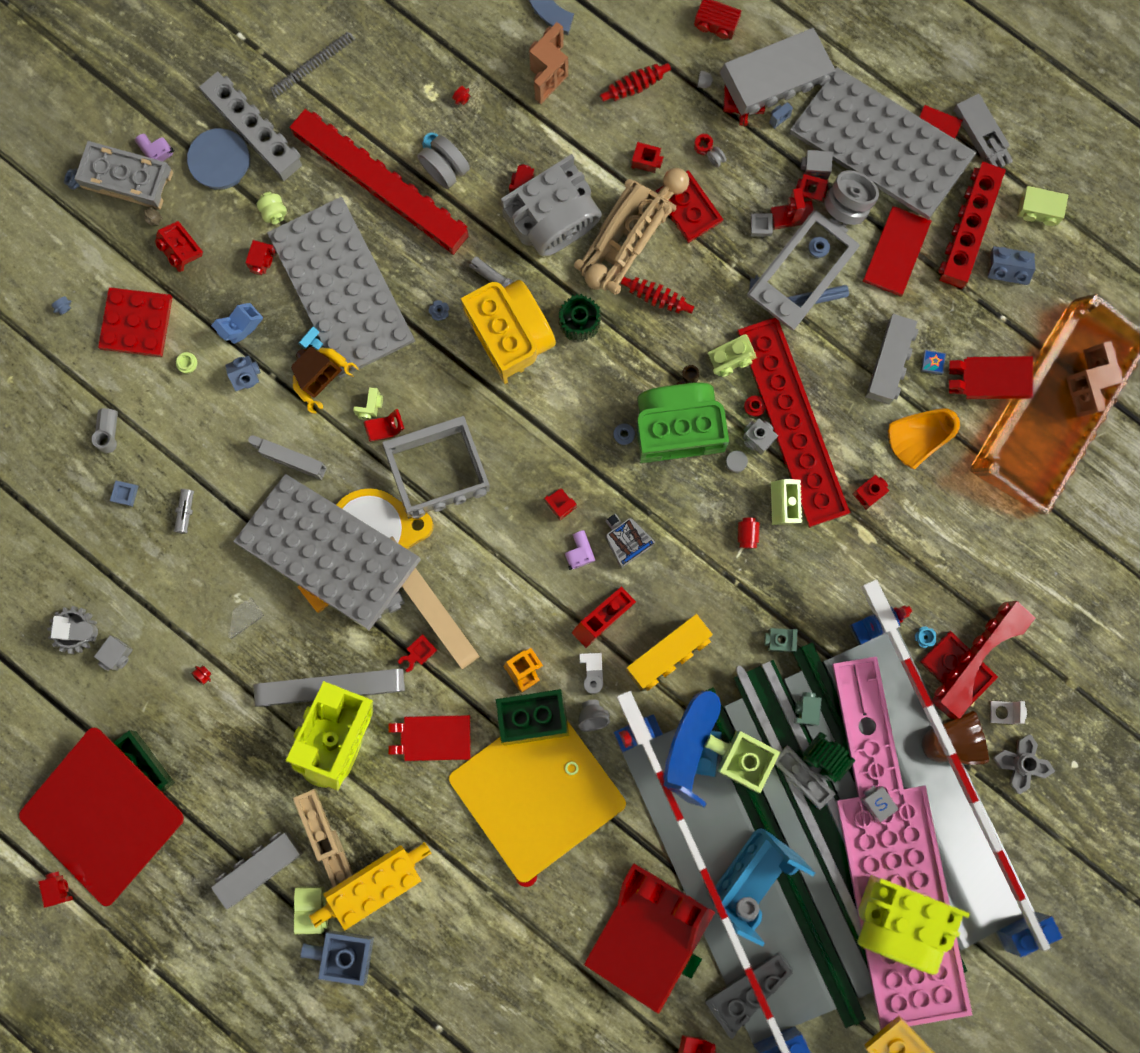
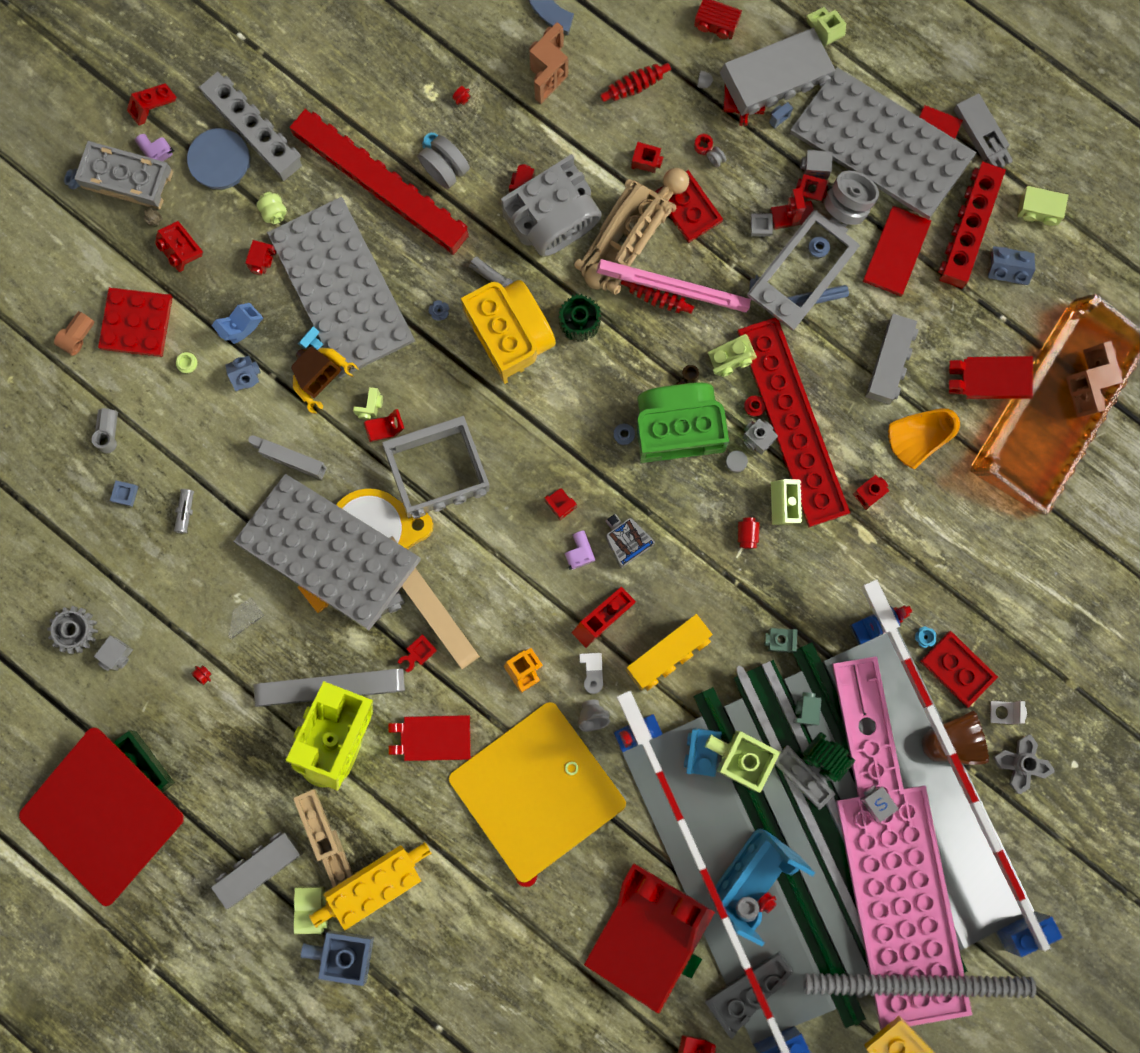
red brick [38,871,73,908] -> none
sand blue plate [51,296,72,315] -> none
leg [51,616,98,642] -> none
light grey piece [270,32,355,98] -> none
dark green brick [496,689,569,746] -> none
blue piece [664,691,721,808] -> none
neon yellow brick [858,875,970,975] -> none
tile [921,350,946,375] -> none
red arch [931,601,1036,719] -> none
none -> nougat piece [54,311,95,356]
none -> red bracket [127,84,177,126]
none -> bright pink piece [597,259,751,312]
none -> red plate [757,892,777,913]
none -> light grey piece [803,973,1036,998]
none -> yellowish green brick [806,7,846,46]

